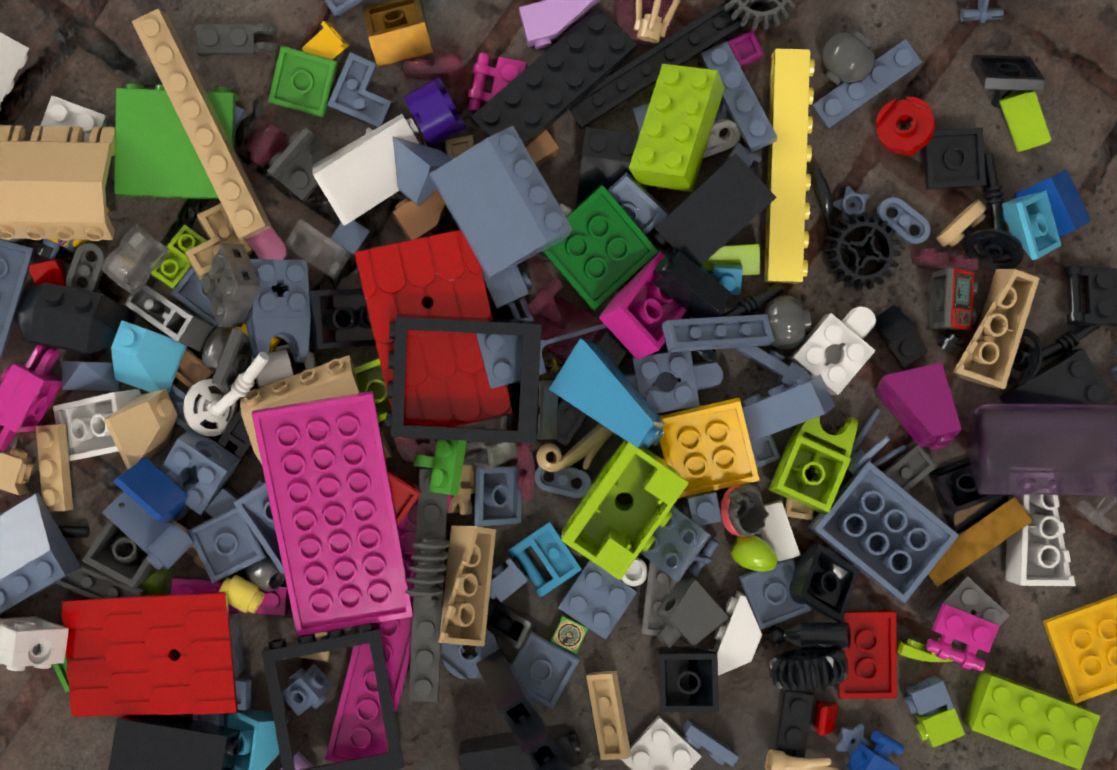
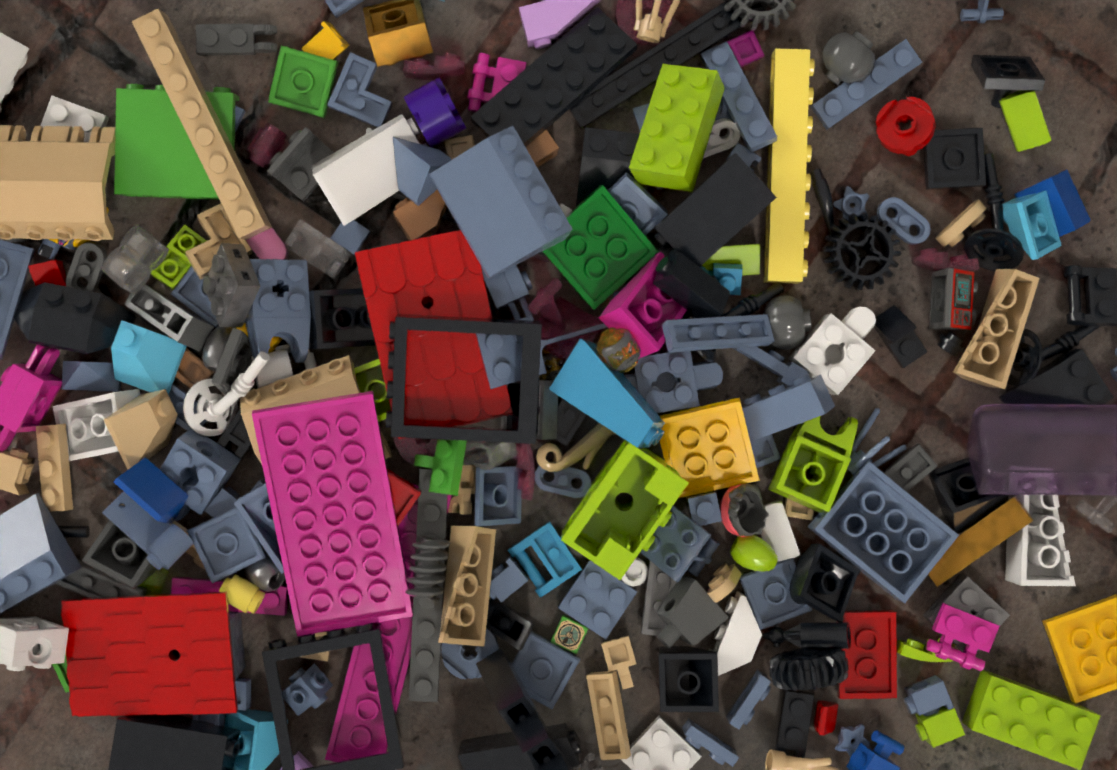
magenta slope [875,362,962,451] -> none
none -> head [596,327,641,373]
none -> tan plate [601,635,636,690]
none -> tan plate [707,563,742,603]
none -> sand blue plate [726,669,771,729]

